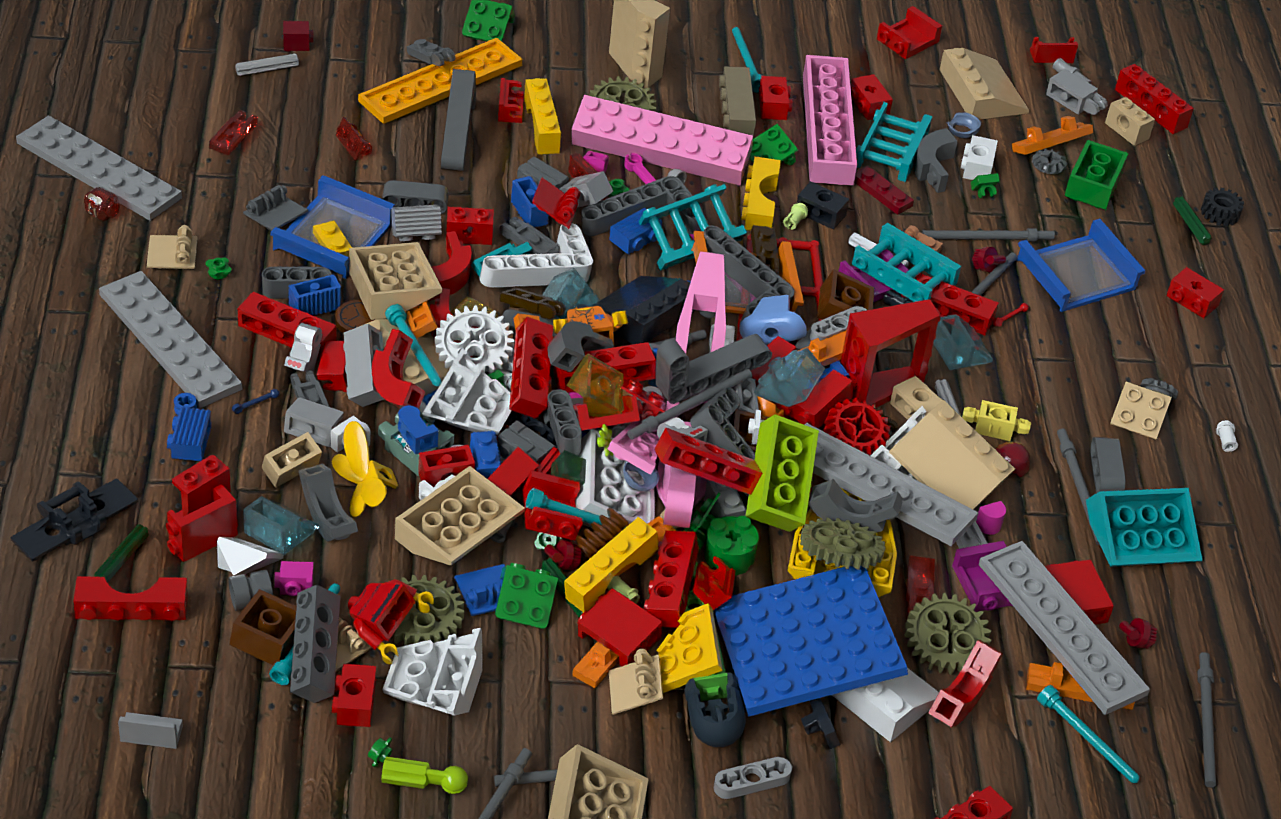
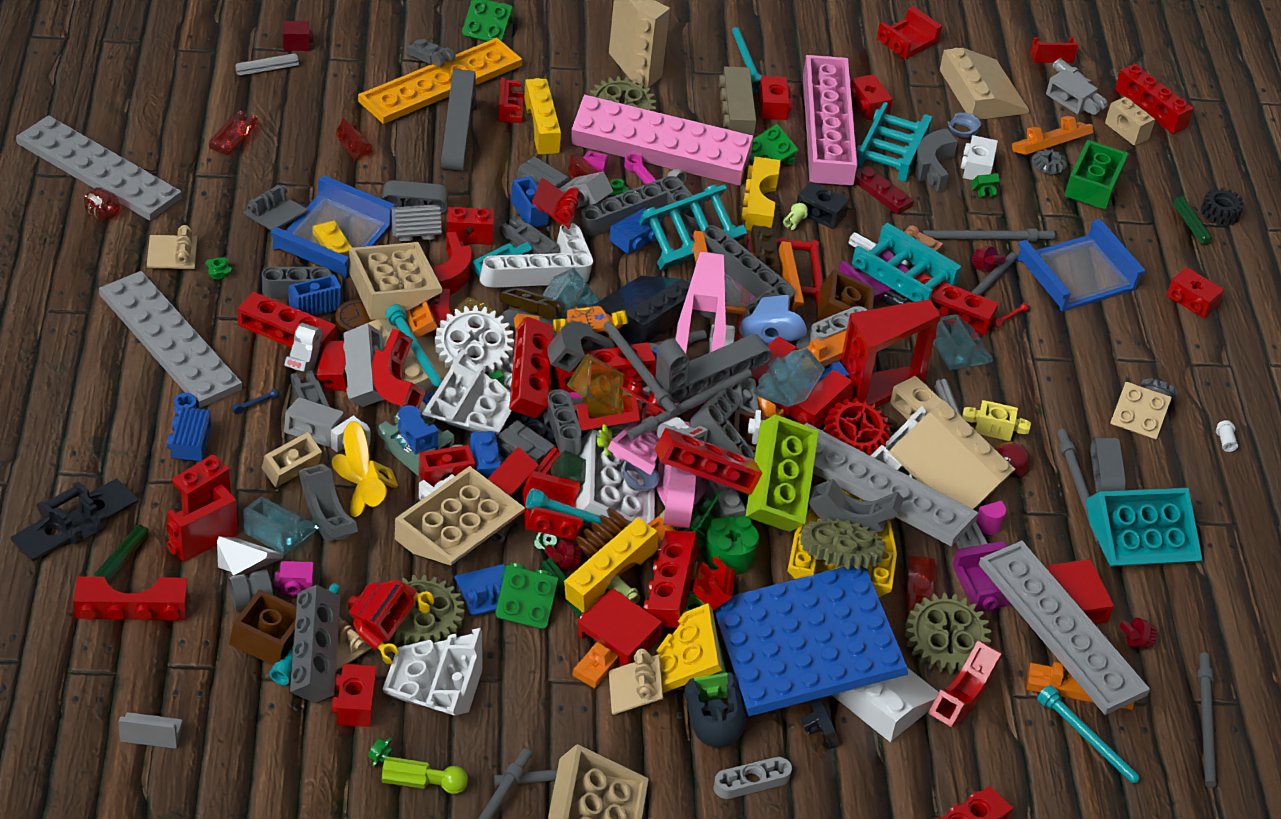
none -> dark grey bar [603,321,679,417]

